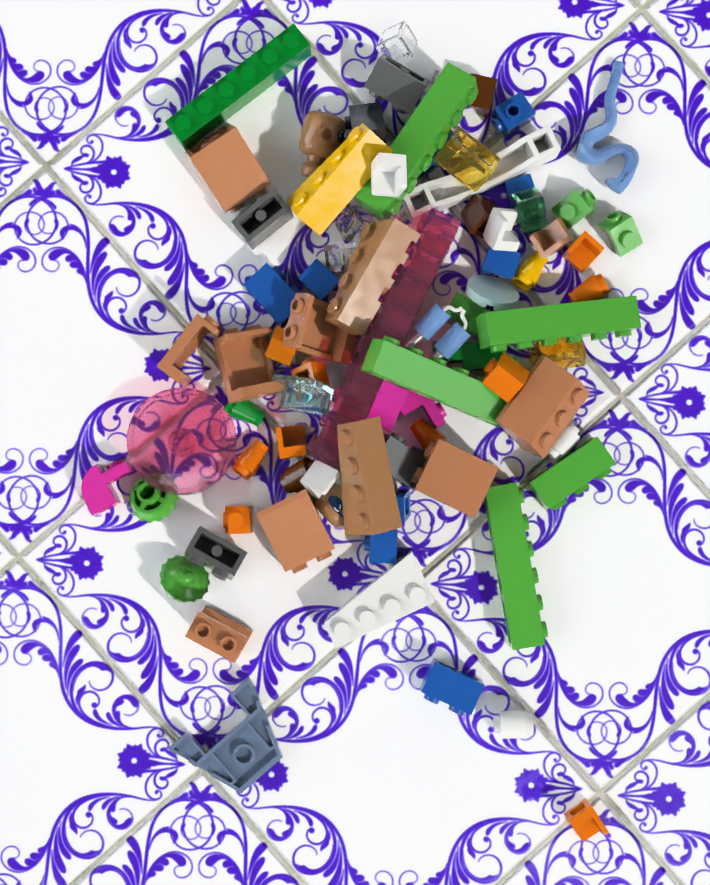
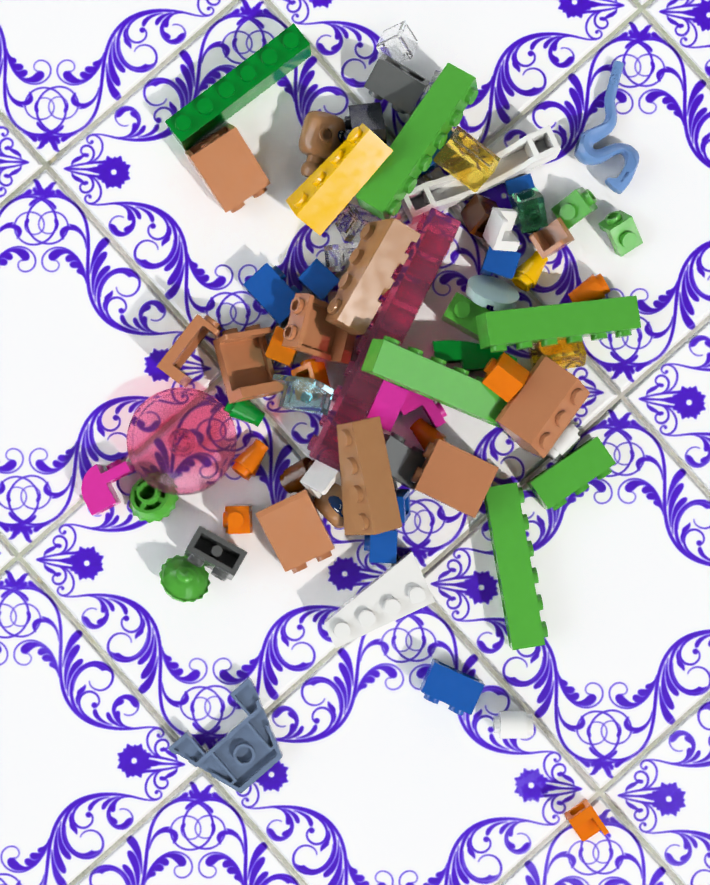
nougat panel [185,605,253,663] -> none
dark grey brick [231,188,294,250] -> none
orange panel [276,424,308,460] -> none
white panel [371,152,407,197] -> none
medium blue piece [405,303,471,360] -> none
reddish brown panel [467,73,497,117] -> none
blue brick [491,91,536,138] -> none
orange panel [562,231,605,274] -> none

